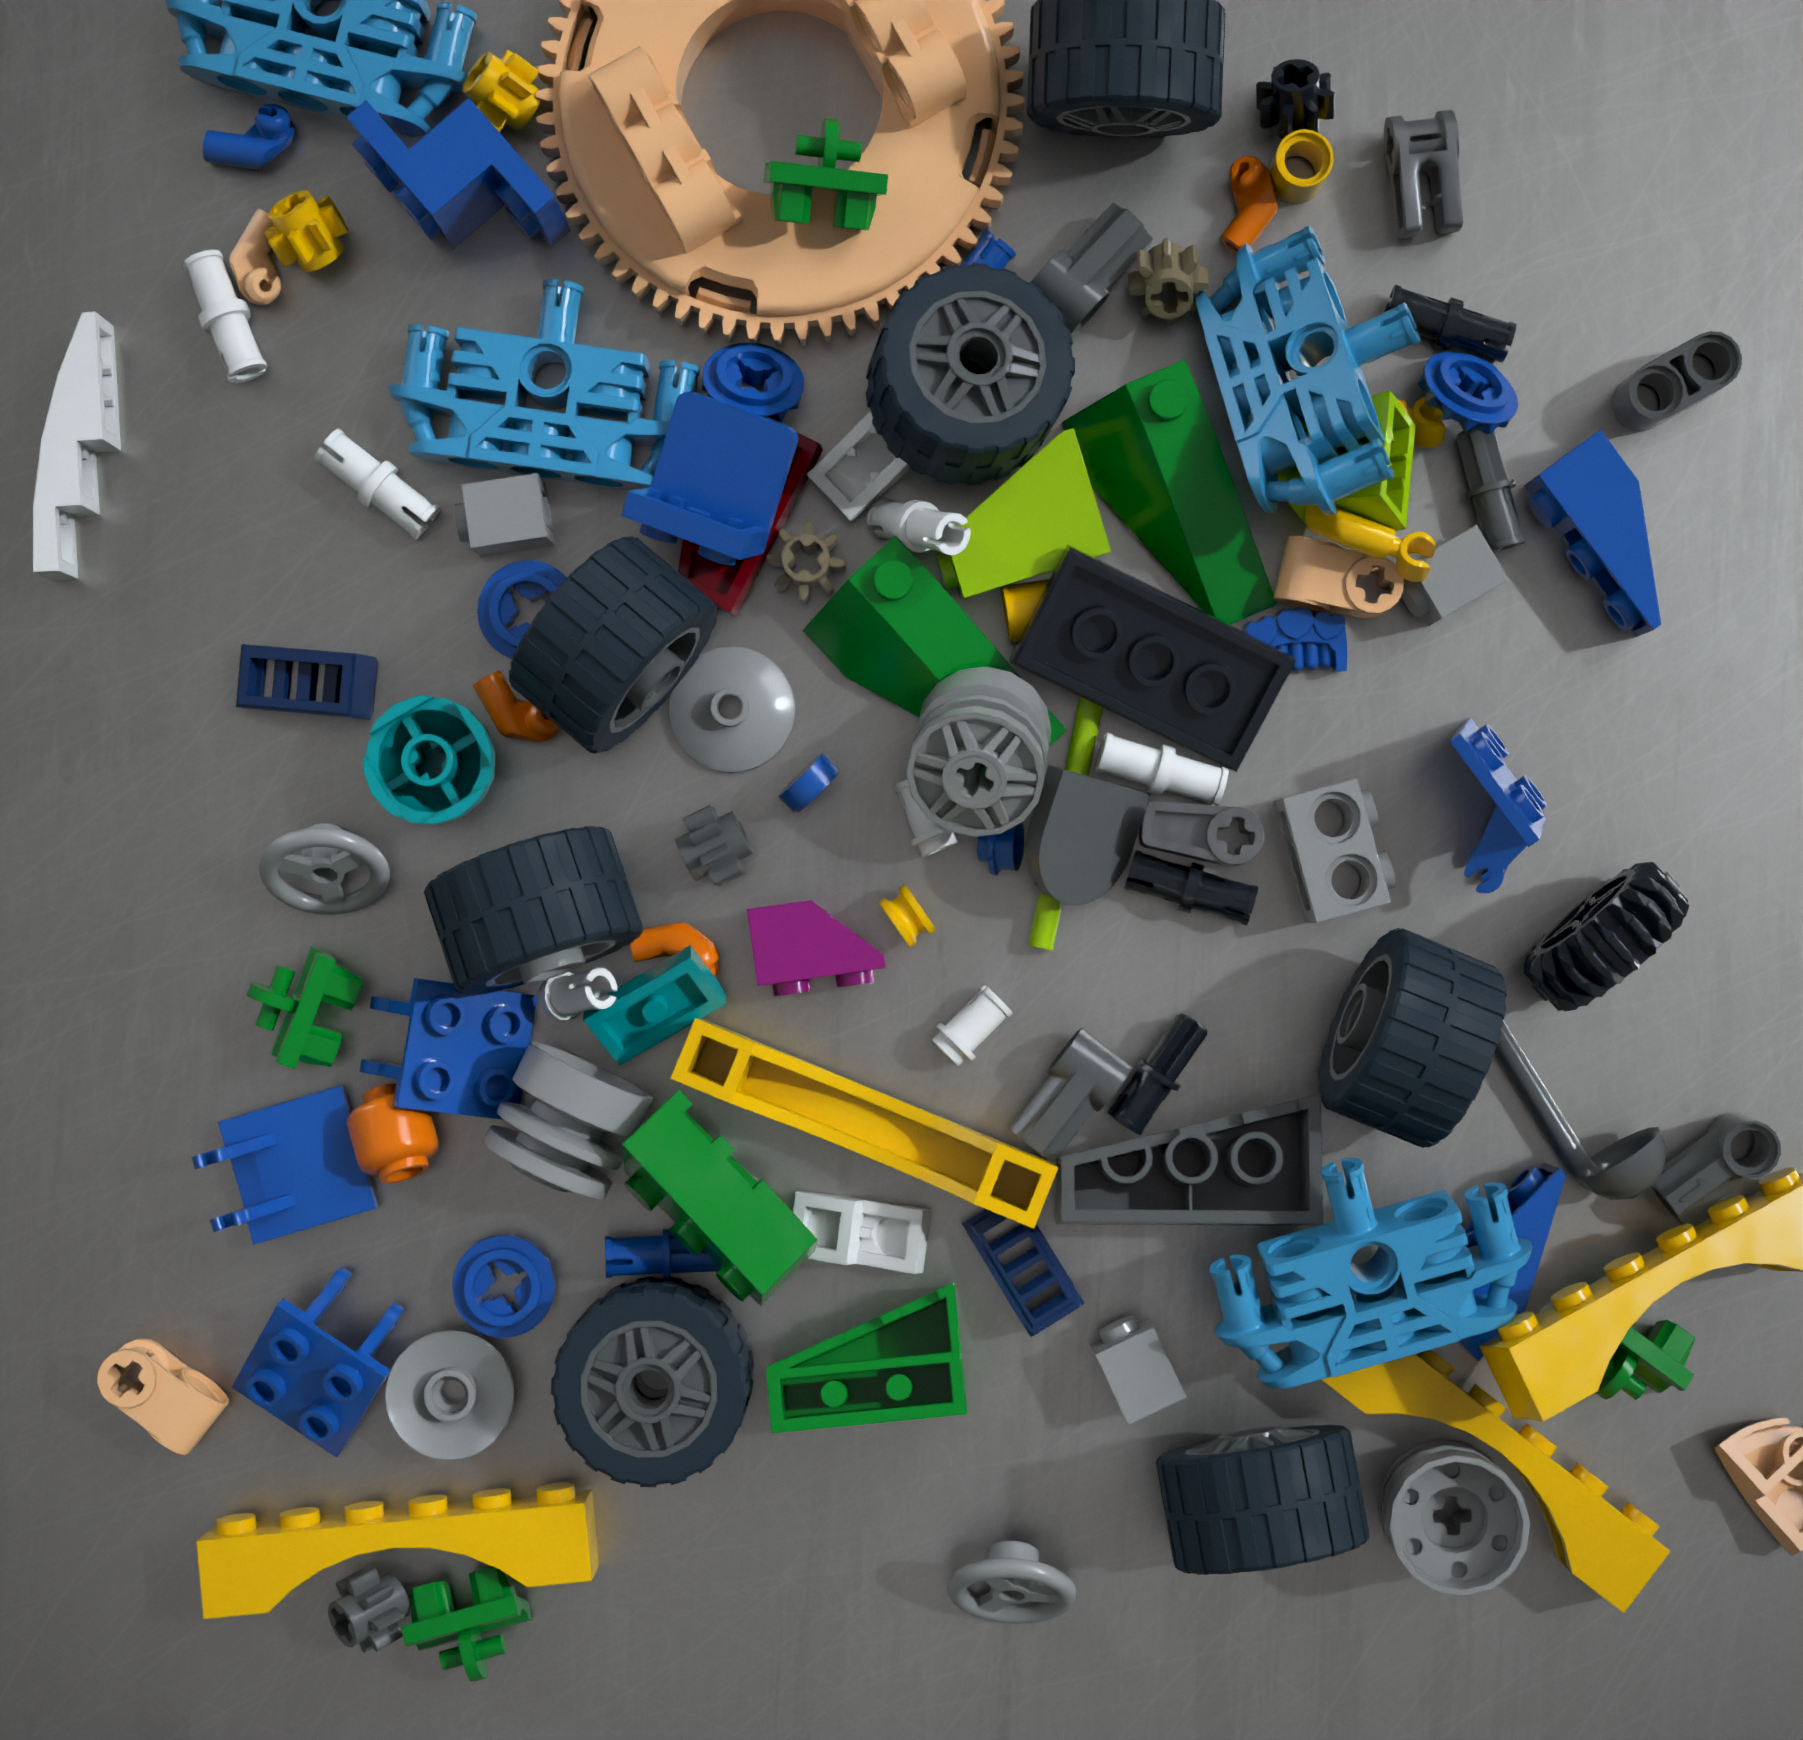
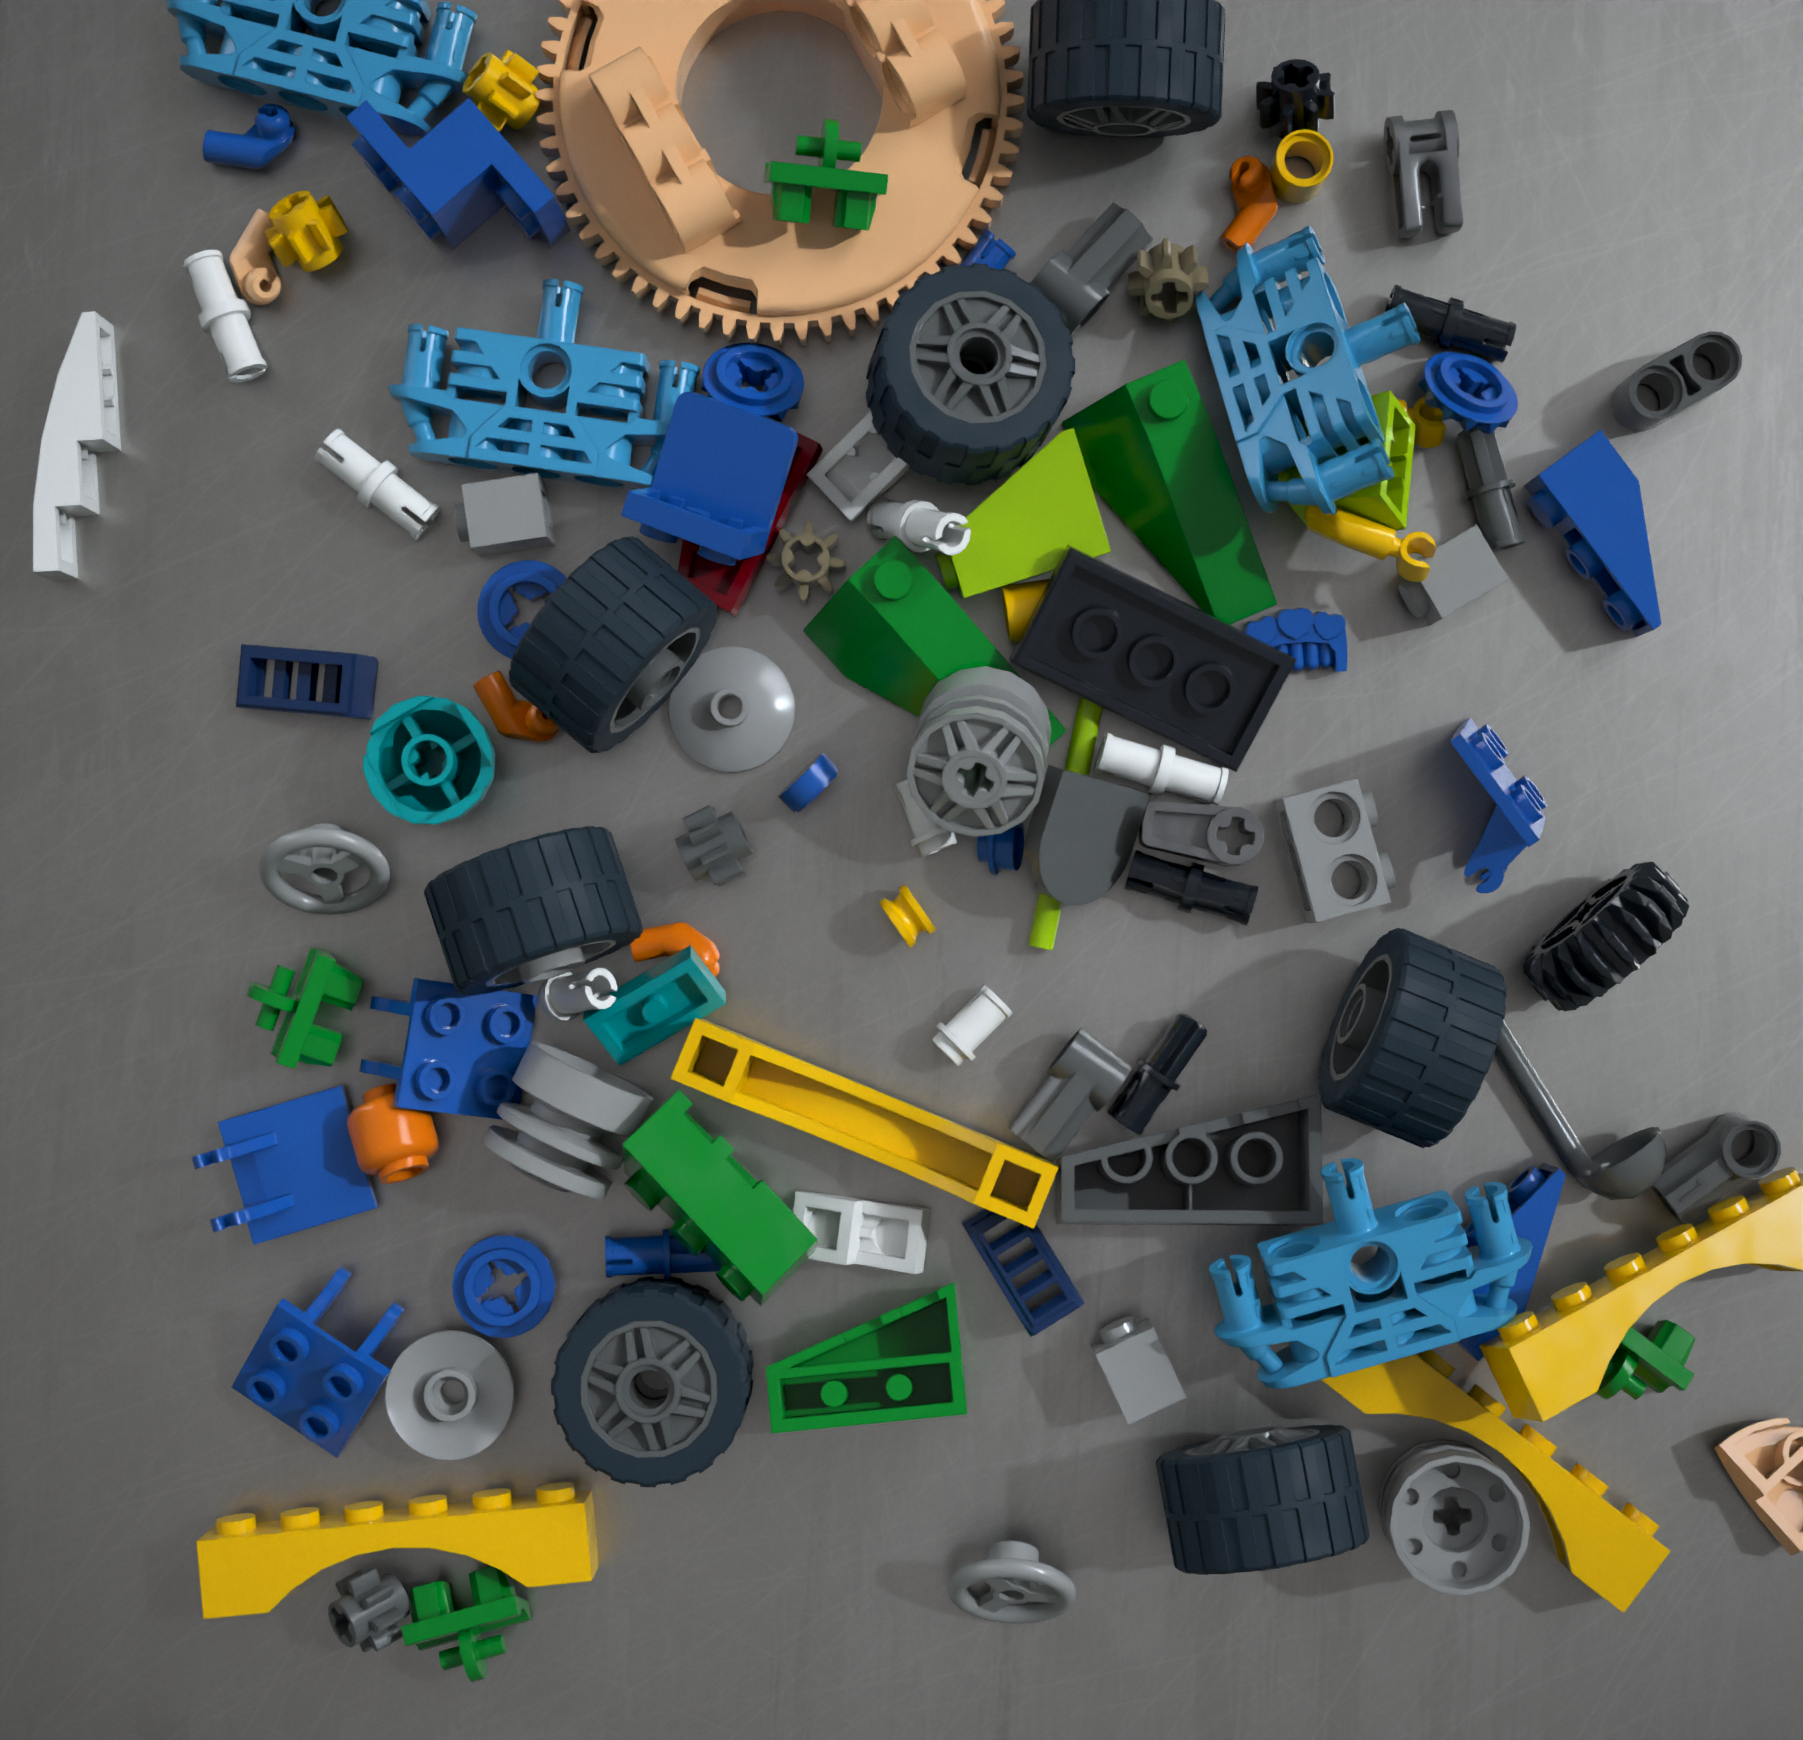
light nougat piece [97,1338,229,1455] -> none
magenta slope [747,900,886,996] -> none
light nougat piece [1273,536,1404,619] -> none

